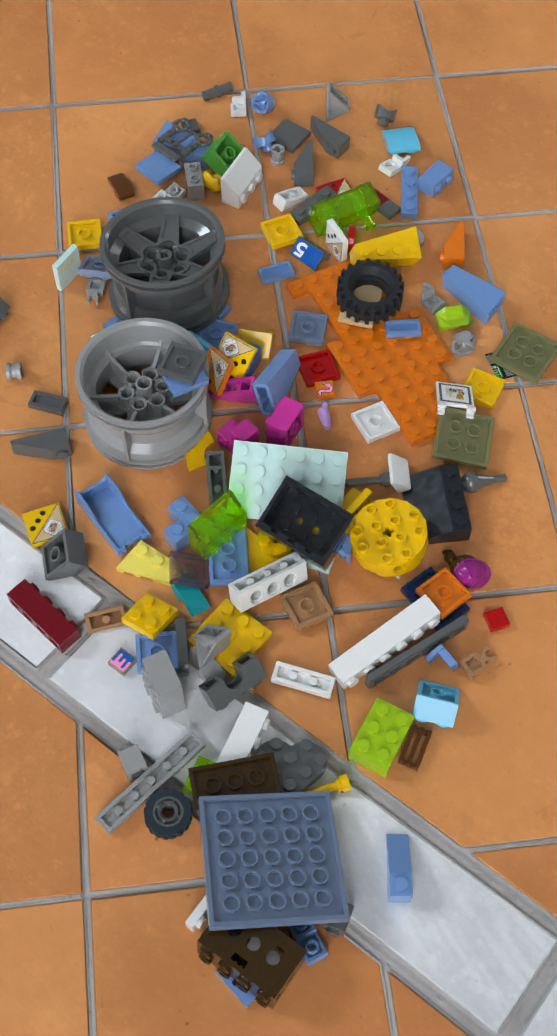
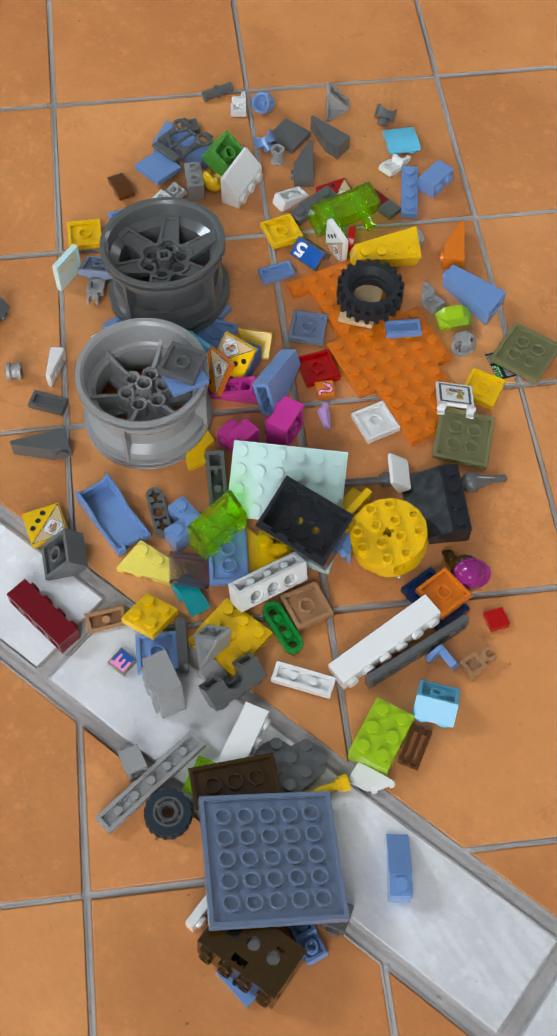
none -> white slope [46,347,66,387]
none -> dark grey beam [146,487,171,539]
none -> green plate [263,601,303,655]
none -> white slope [348,762,396,795]

